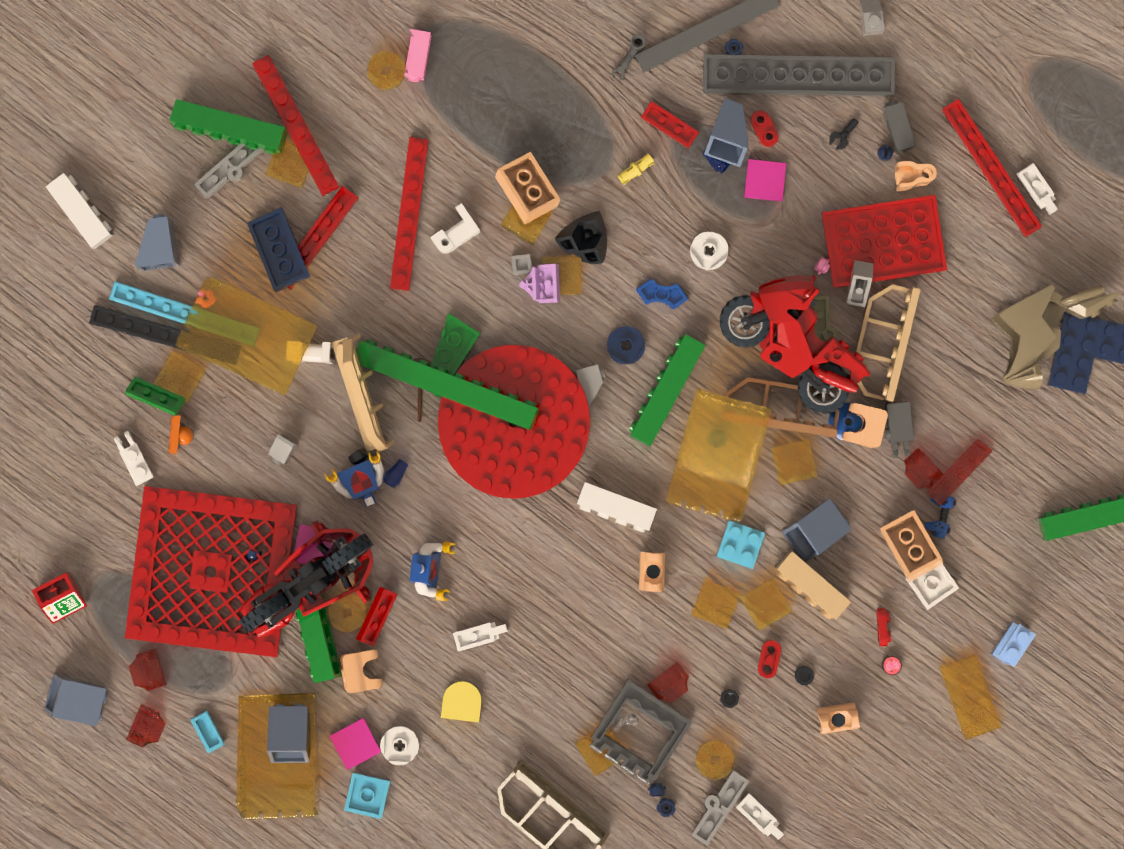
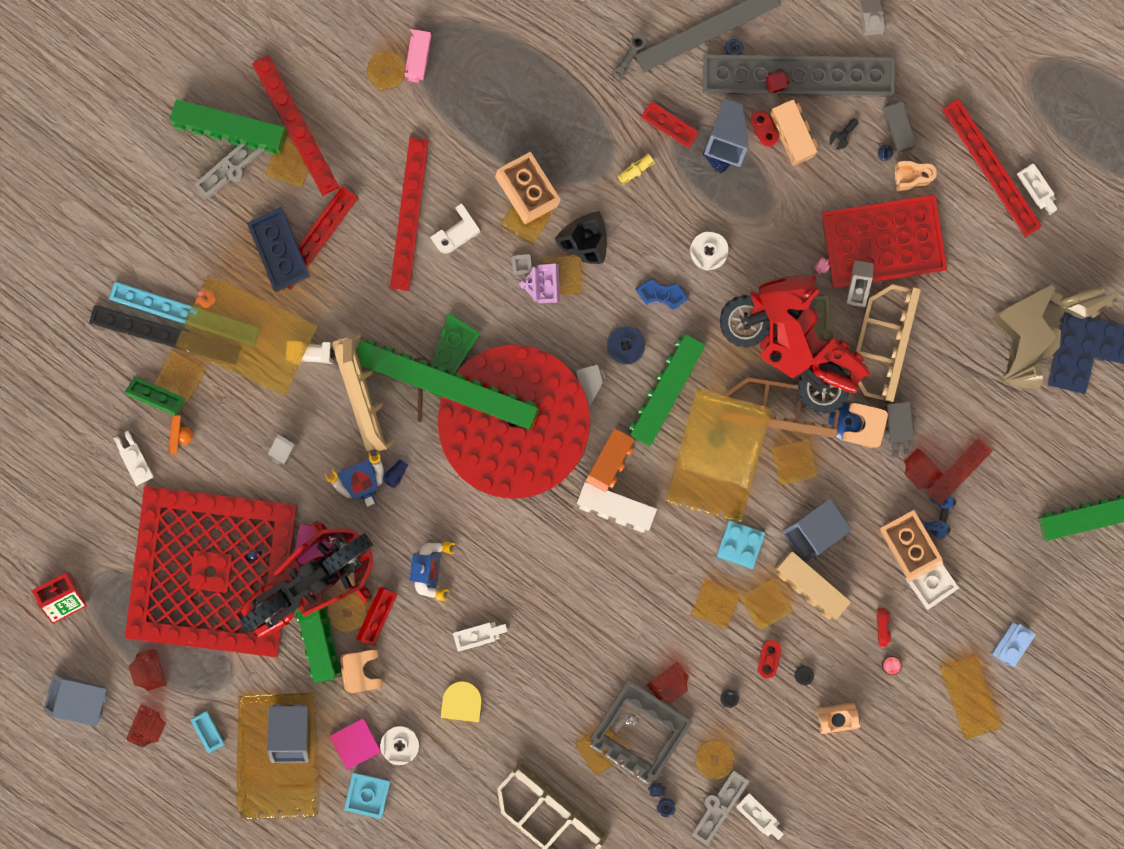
white brick [45,173,113,249] -> none
sand blue slope [135,214,180,271] -> none
black tile [348,448,367,465] -> none
light nougat piece [639,552,666,592] -> none
dark pink tile [744,159,786,202] -> none
none -> orange brick [585,428,634,493]
none -> dark red plate [765,71,790,94]
none -> light nougat brick [770,99,818,166]

